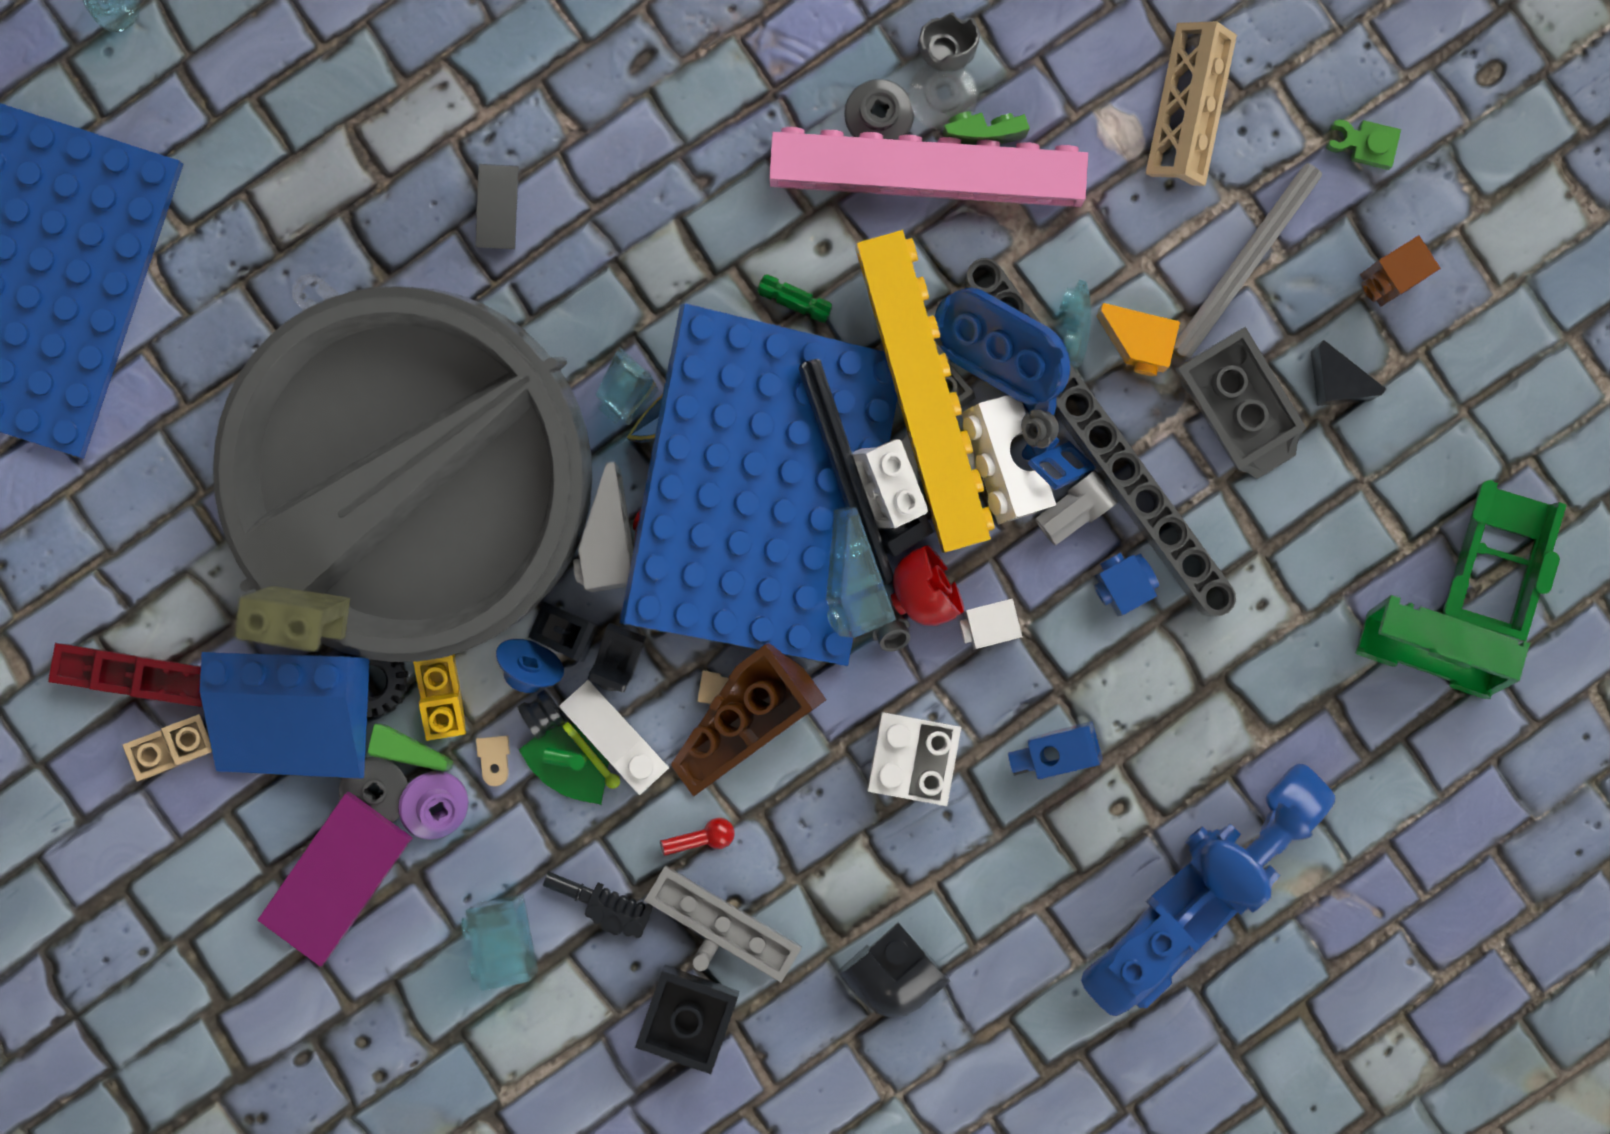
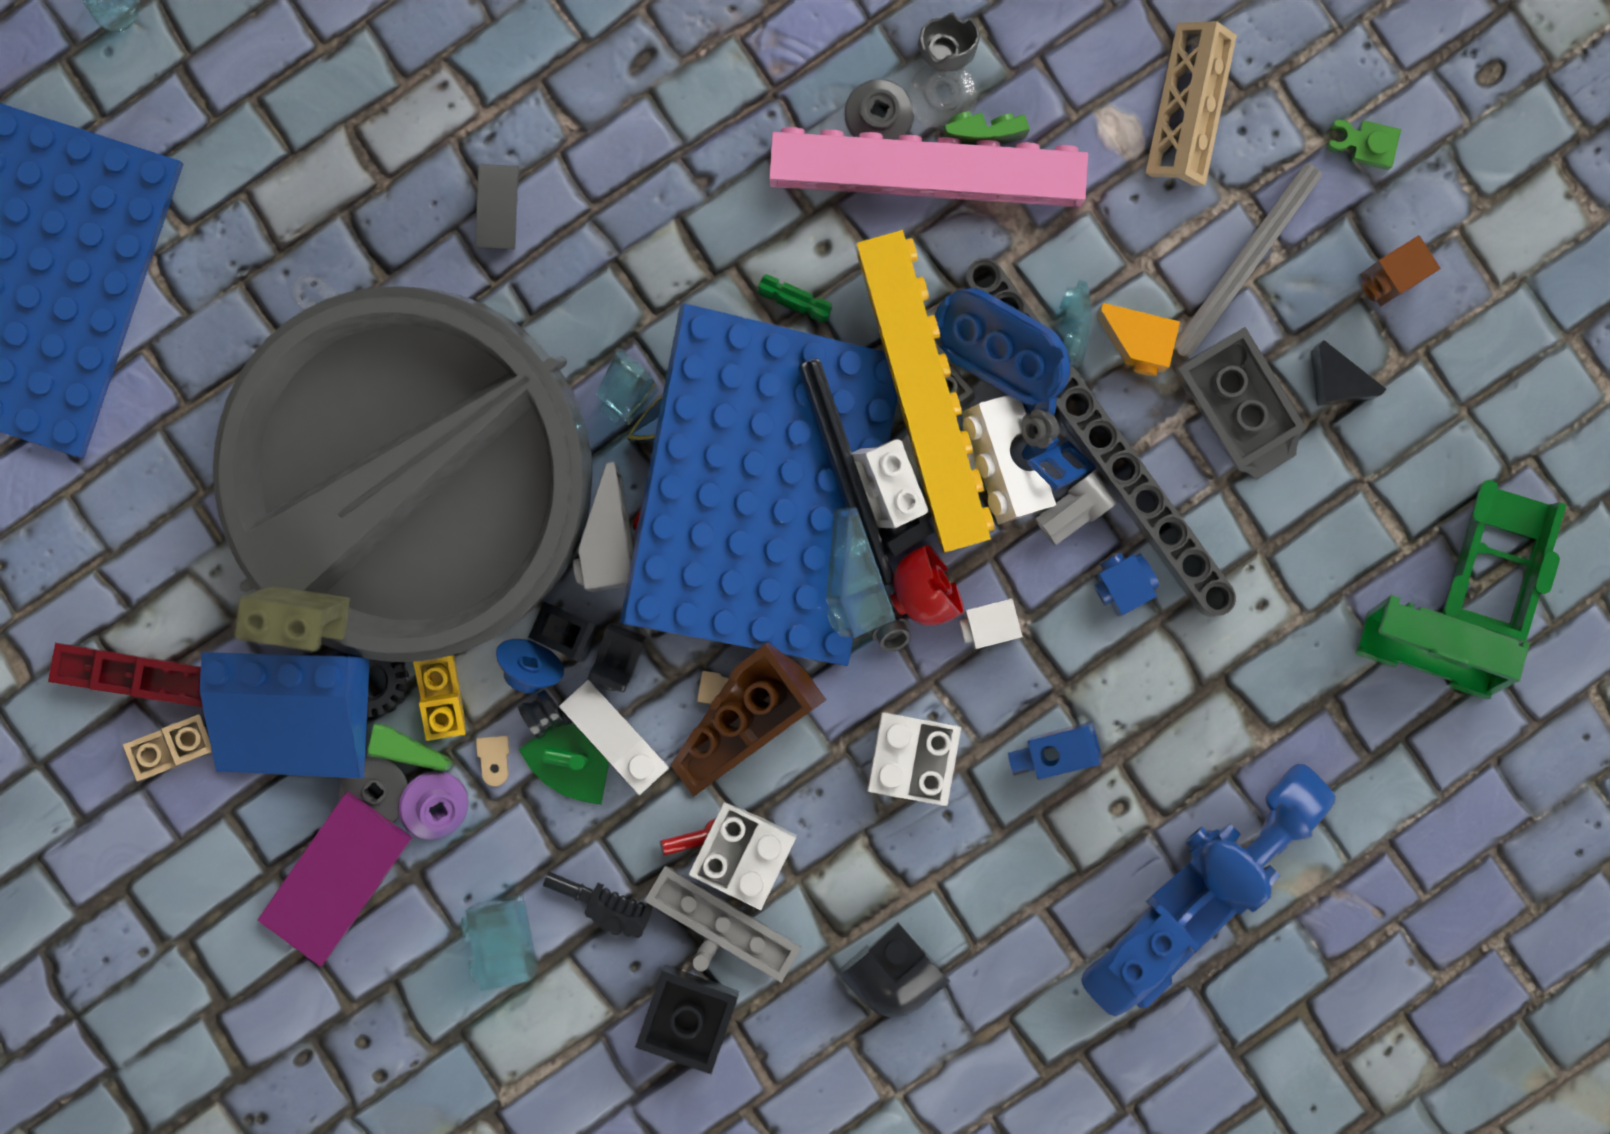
lime hinge [562,721,621,789] -> none
none -> white slope [689,802,797,911]

